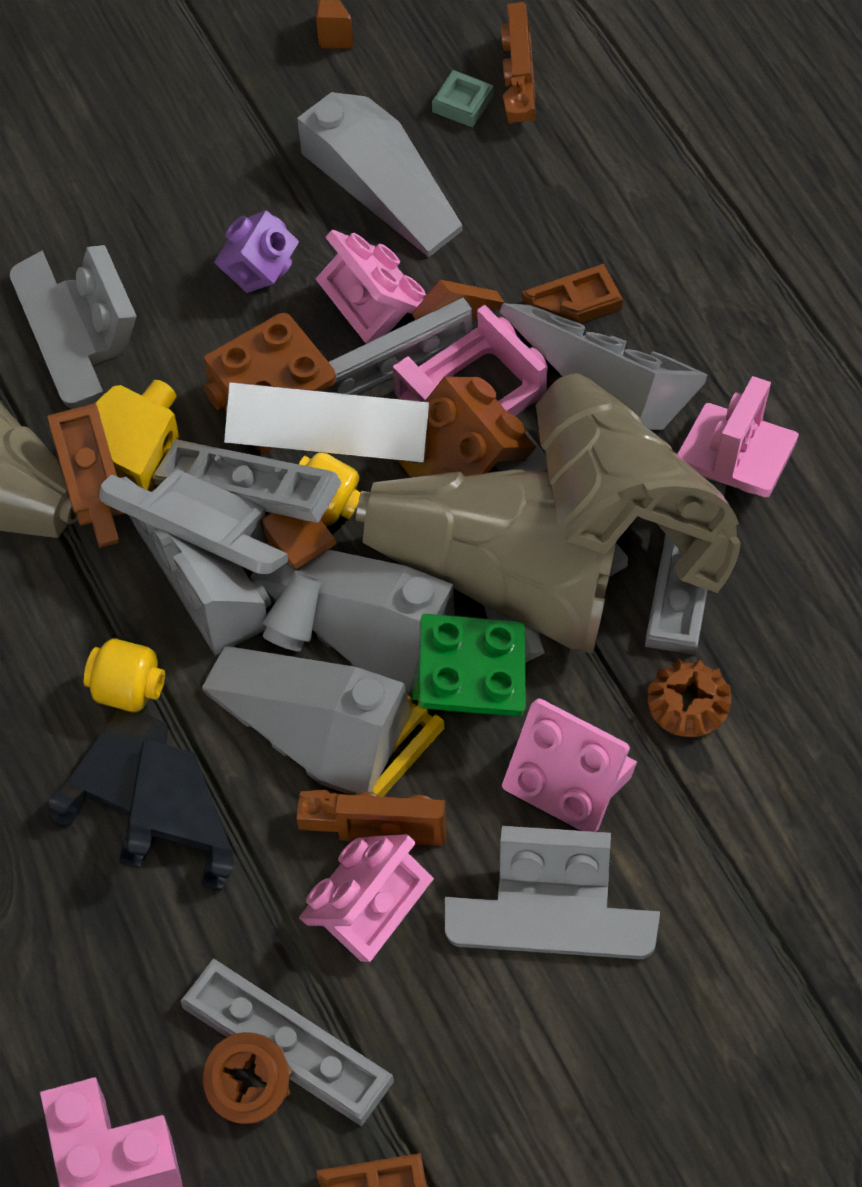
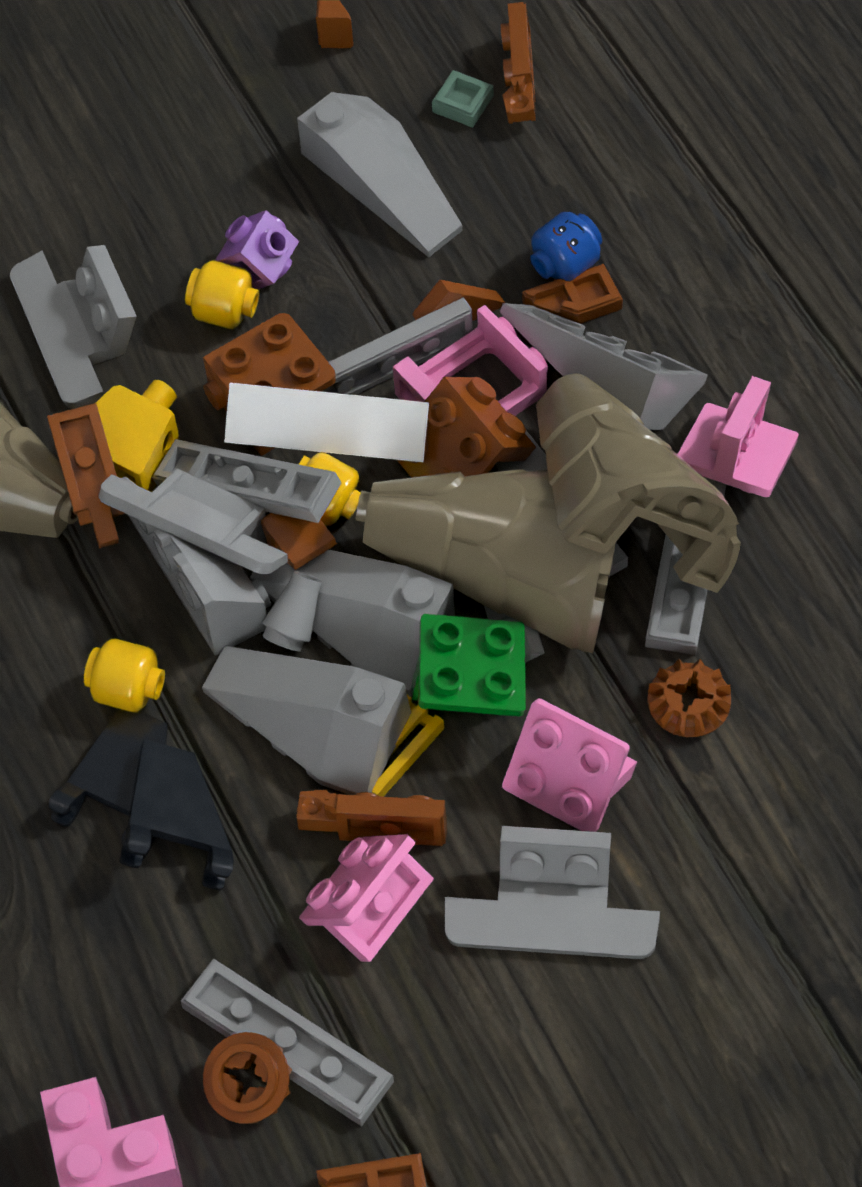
bright pink bracket [316,230,426,344] -> none
none -> yellow head [185,260,259,329]
none -> blue head [530,212,602,281]

